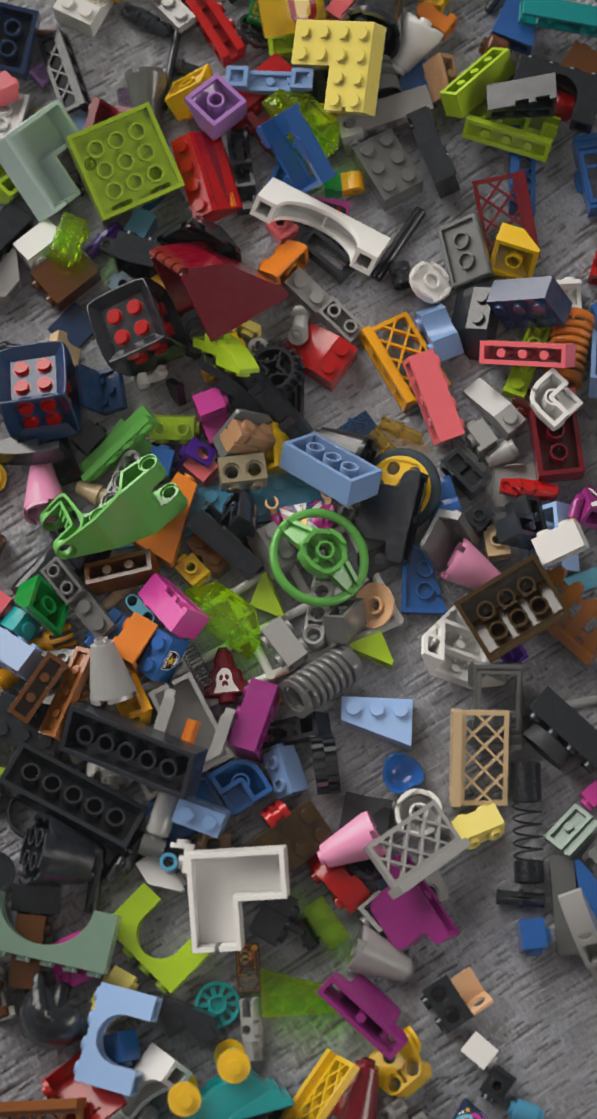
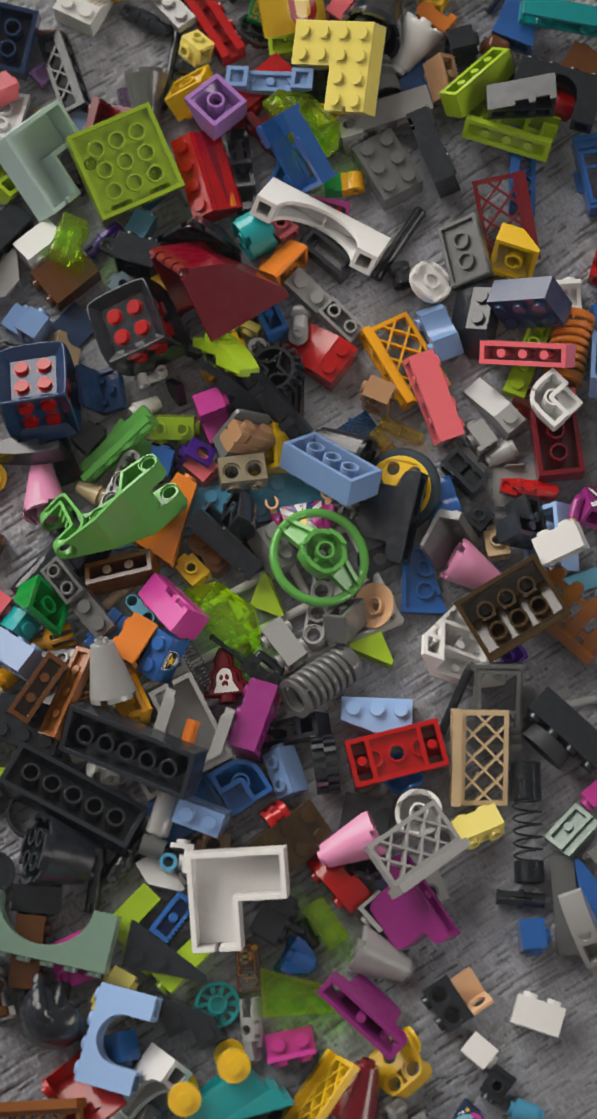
none -> medium blue brick [0,303,55,344]
none -> black wing [122,919,207,983]
none -> white cone [127,396,162,416]
none -> blue brick [149,891,190,945]
none -> light yellow brick [178,29,215,68]
none -> black piece [209,634,285,686]
none -> teal brick [230,210,279,260]
none -> blue brick [255,304,289,343]
none -> dark pink bracket [263,1025,317,1069]
none -> blue brick [273,935,318,977]
none -> red plate [344,718,449,791]
none -> medium nougat brick [359,374,396,419]
none -> black bar [439,667,474,735]
none -> black brick [444,24,480,76]
none -> white brick [509,991,566,1038]

